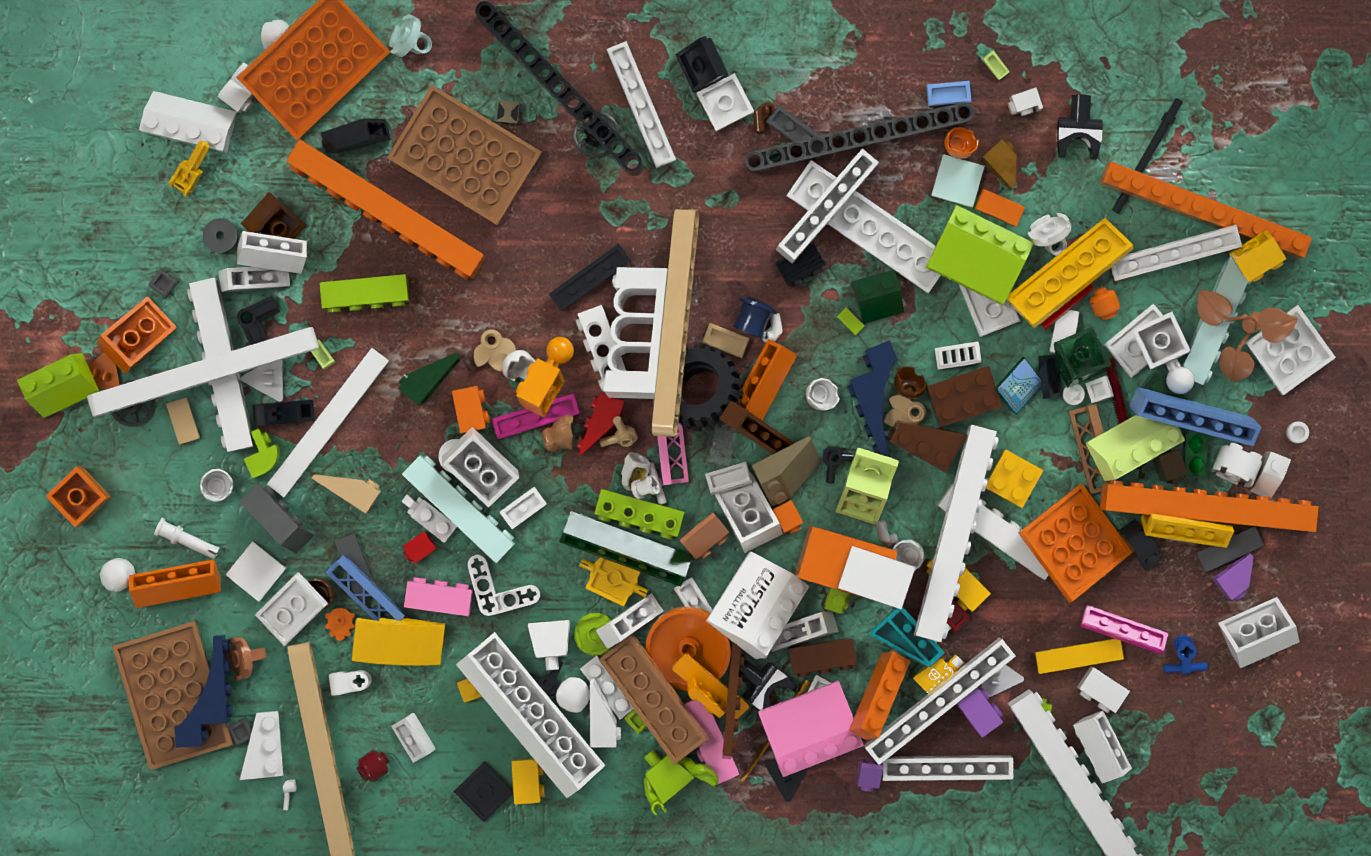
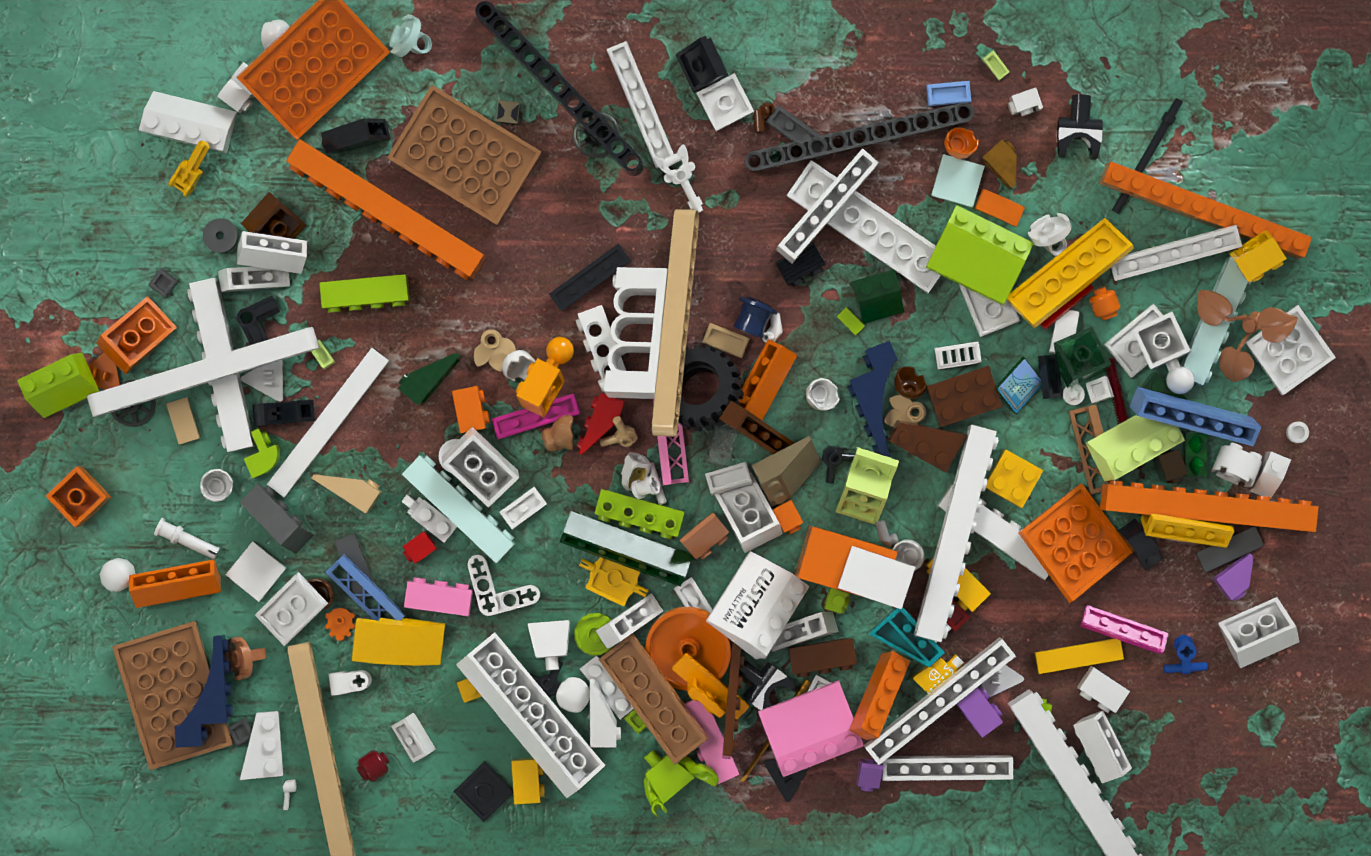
none -> white piece [654,144,703,212]

